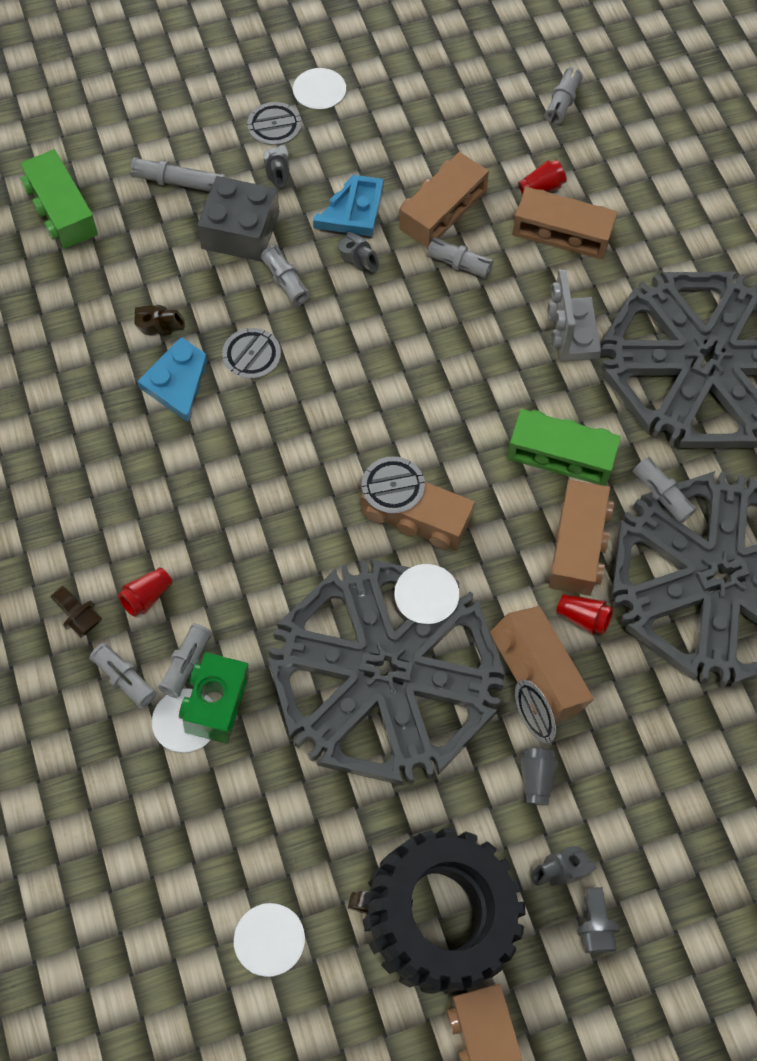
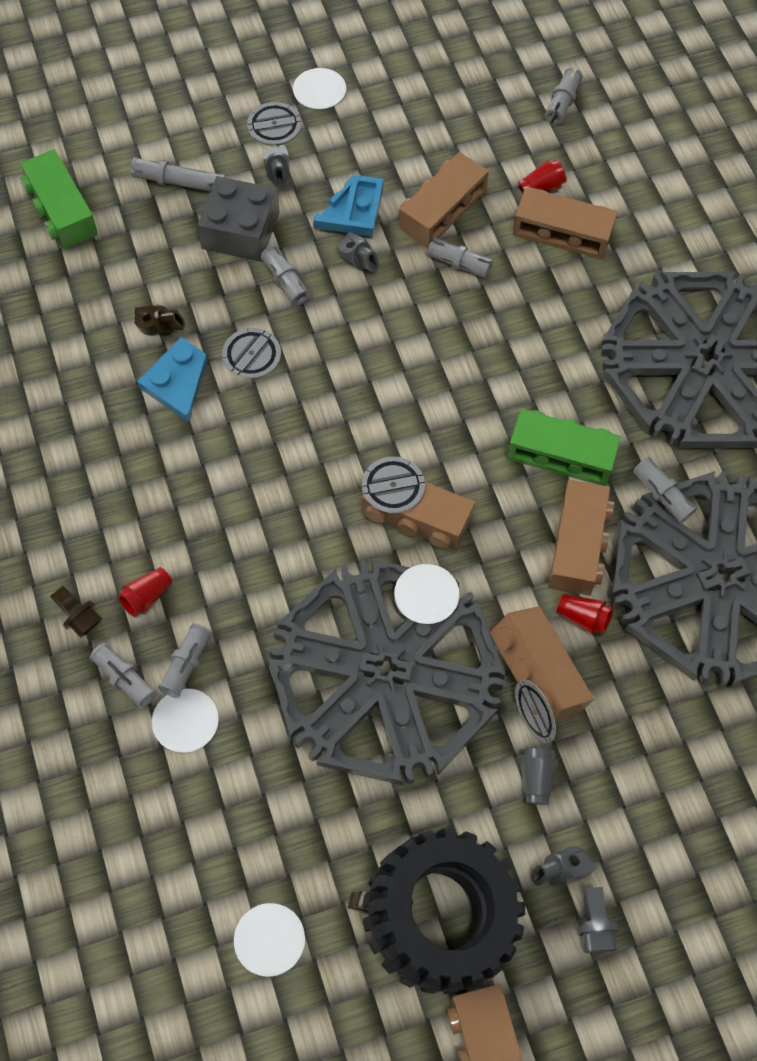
green brick [179,652,249,744] -> none
light grey bracket [547,270,601,362] -> none

